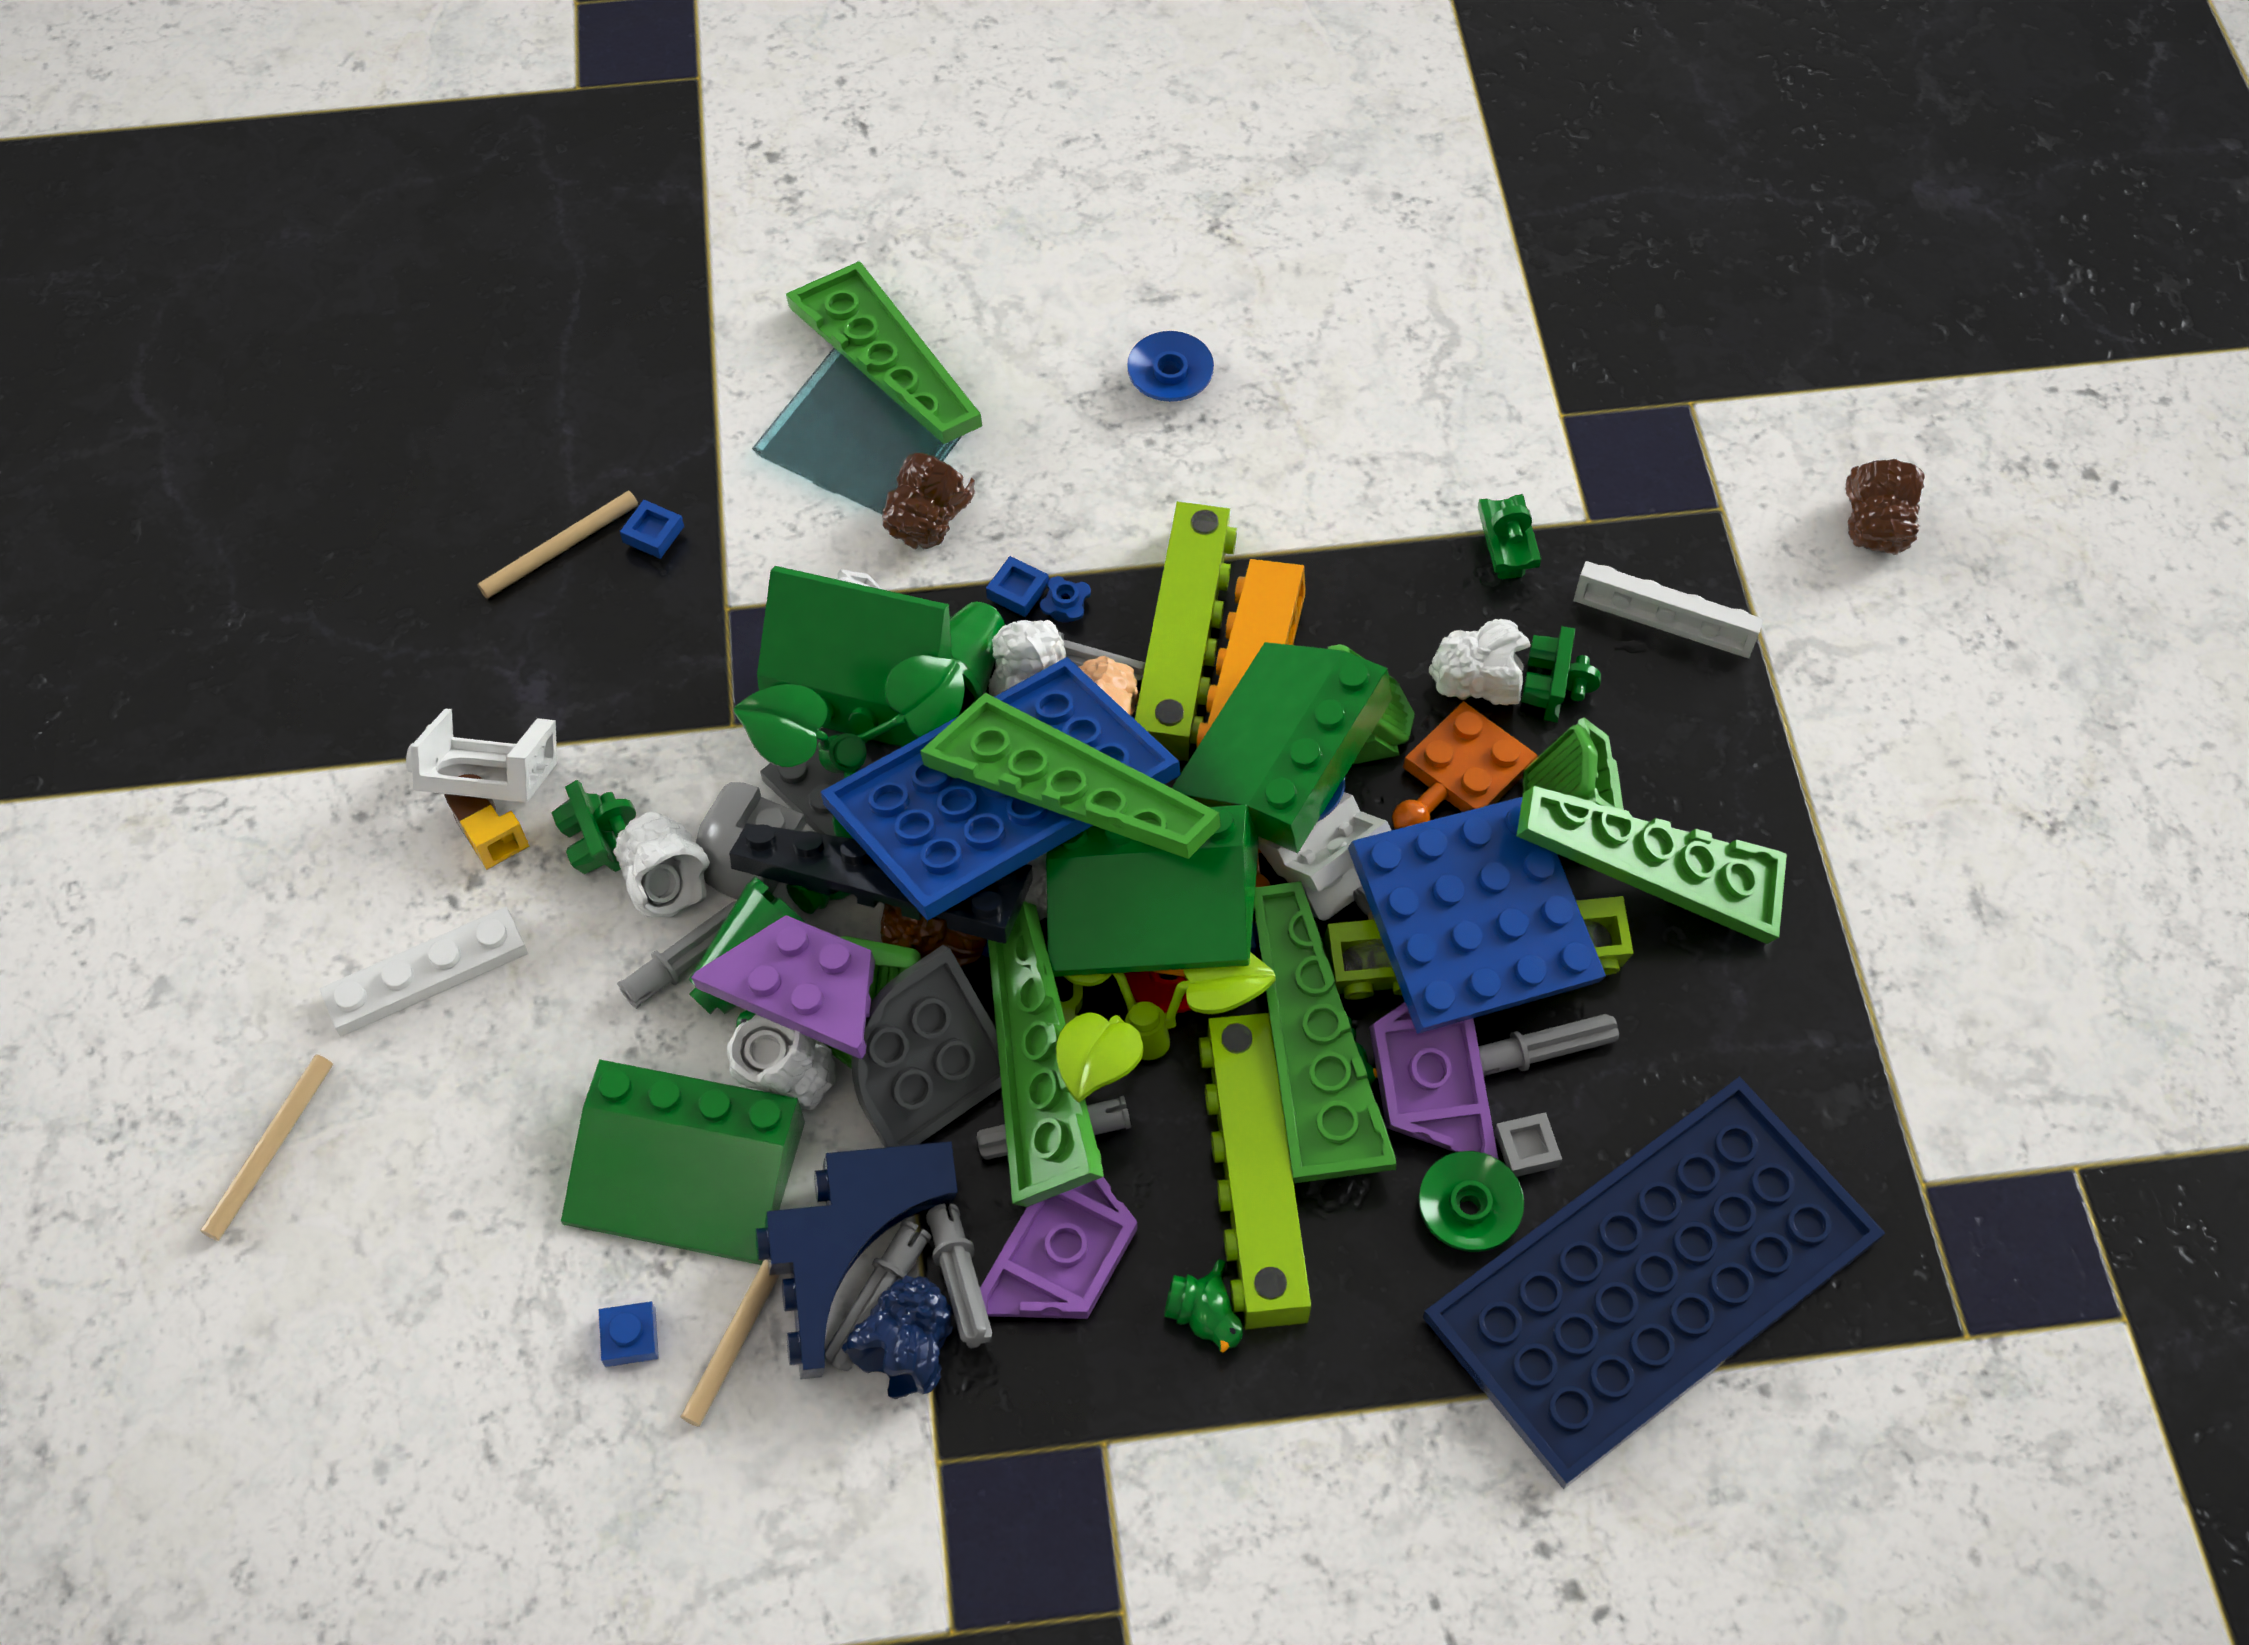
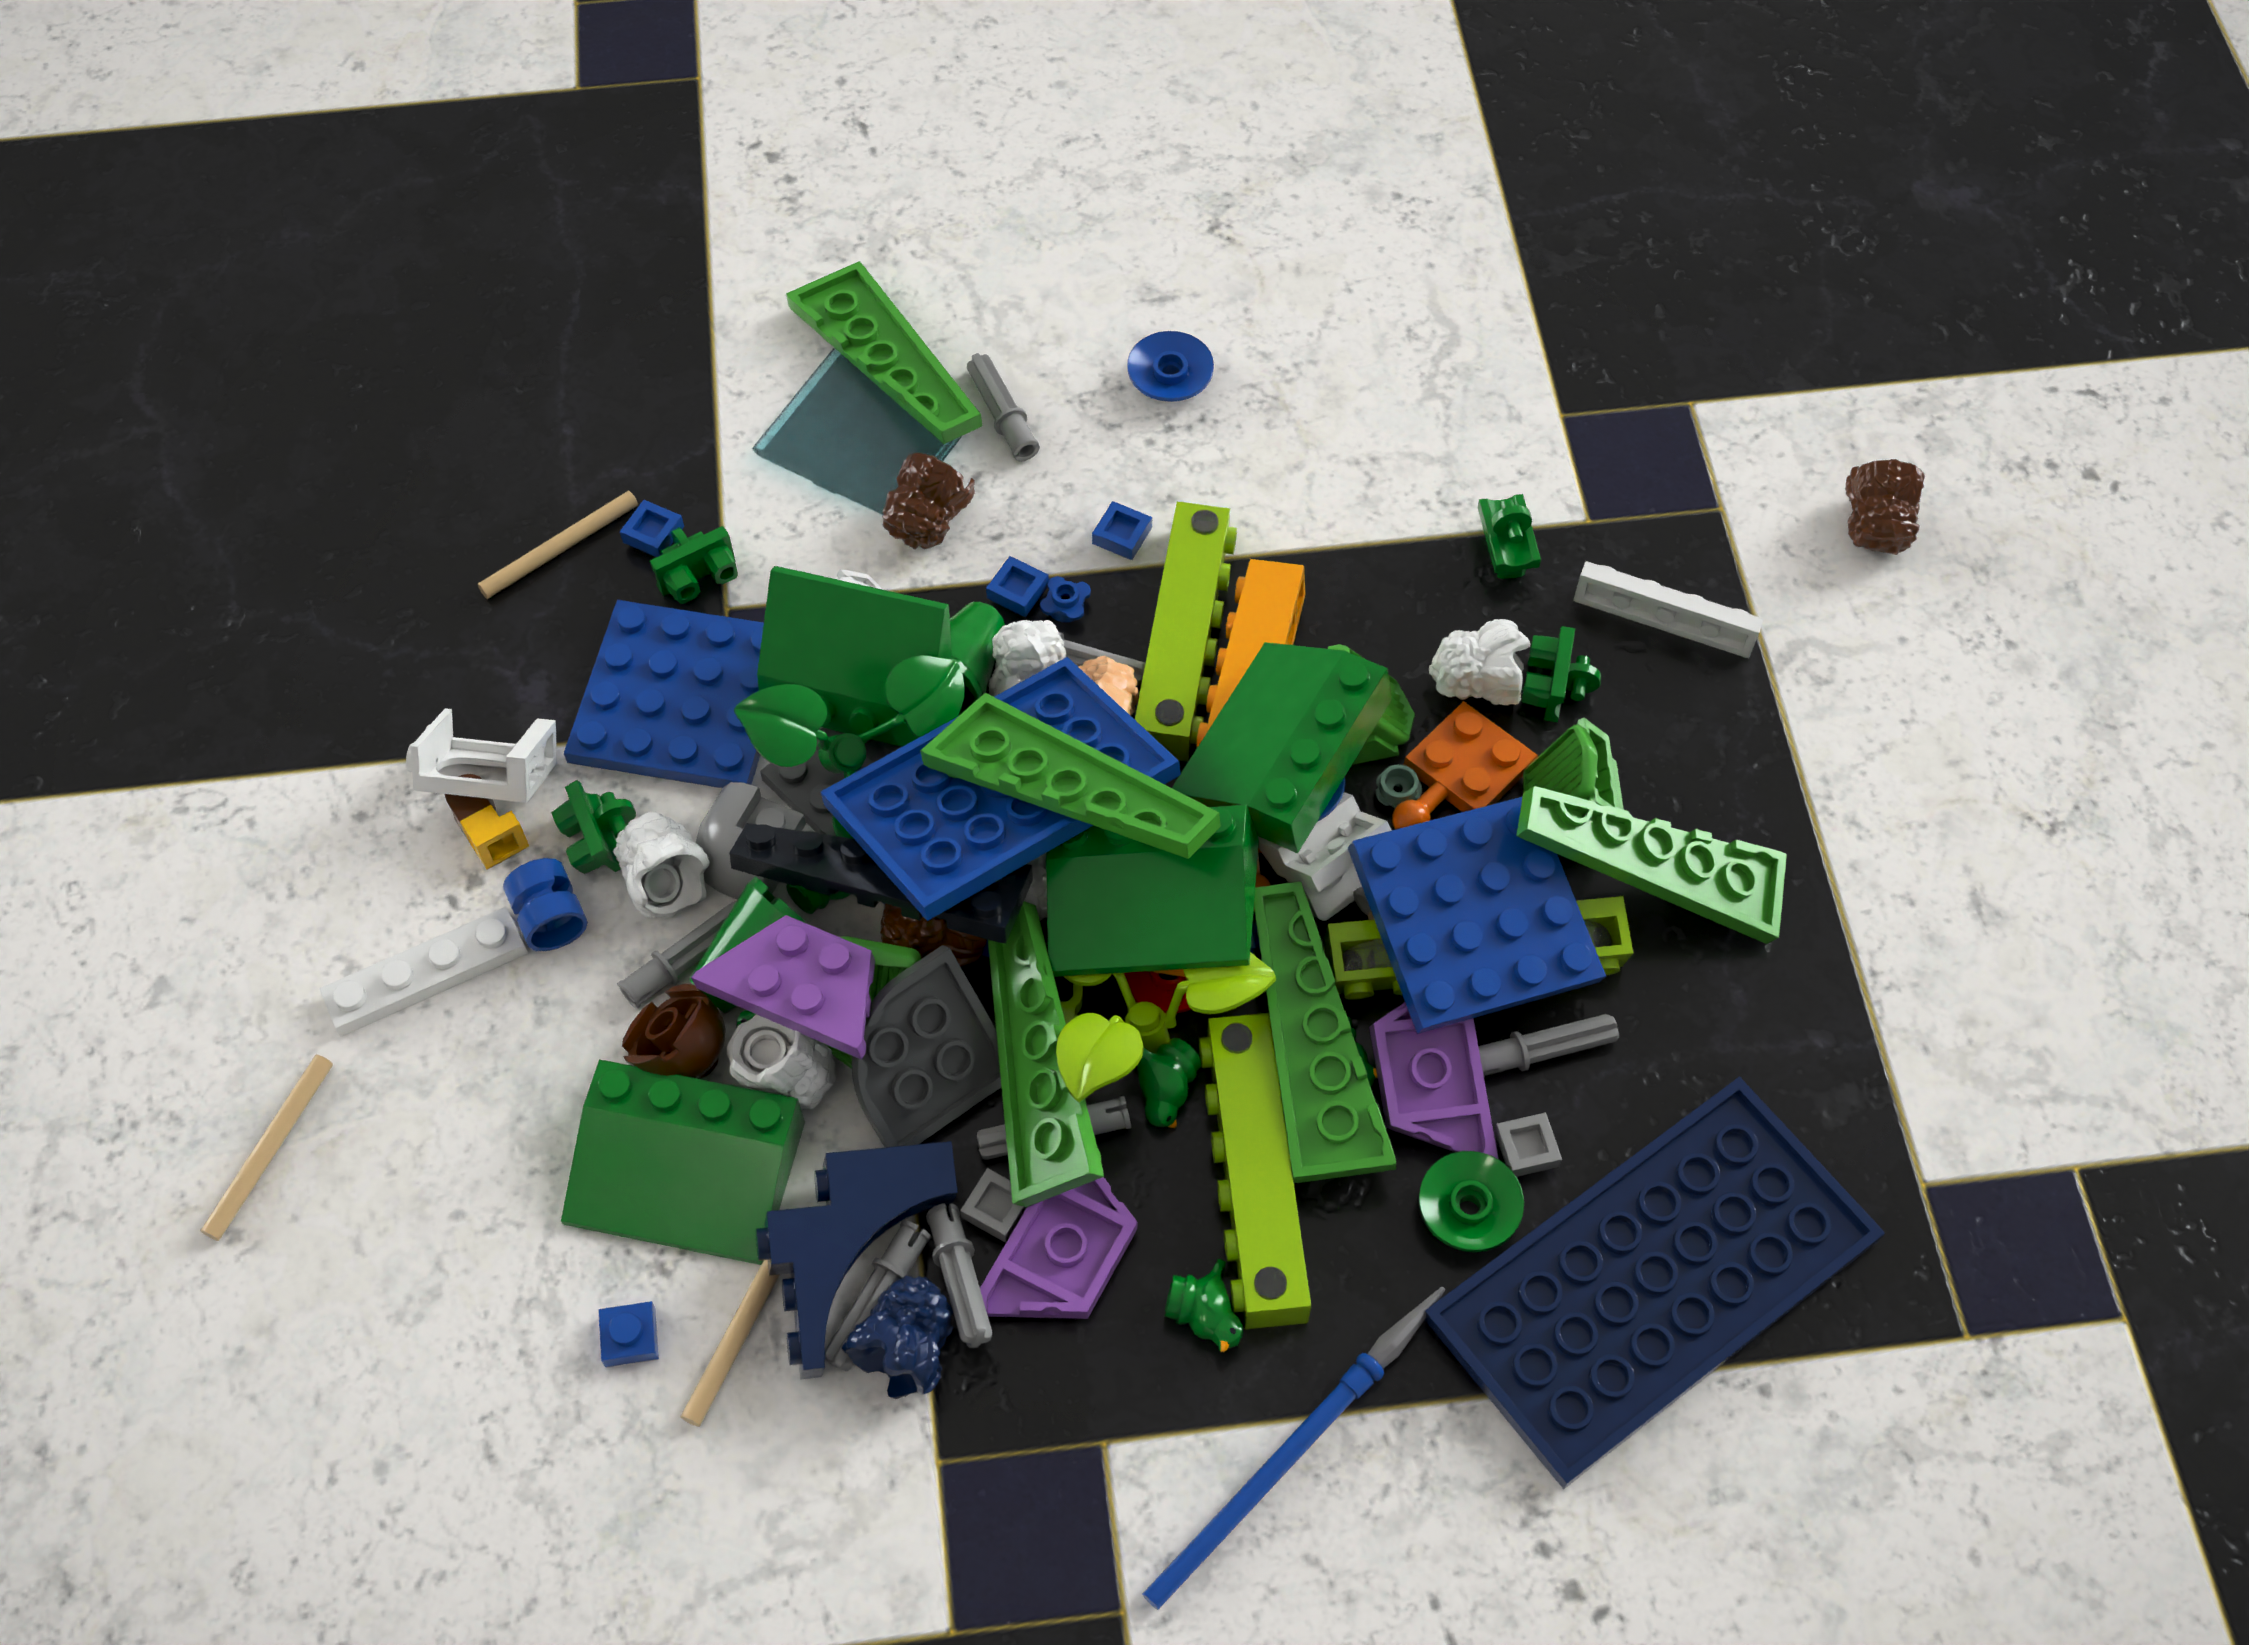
none -> blue wheel [503,858,588,951]
none -> blue plate [564,600,764,788]
none -> reddish brown cylinder [622,983,726,1079]
none -> green hips [650,526,738,604]
none -> light grey plate [960,1168,1027,1243]
none -> light grey axle [967,353,1040,461]
none -> blue plate [1092,501,1152,560]
none -> green animal [1137,1038,1202,1128]
none -> blue piece [1142,1287,1445,1610]
none -> sand green plate [1375,764,1422,809]

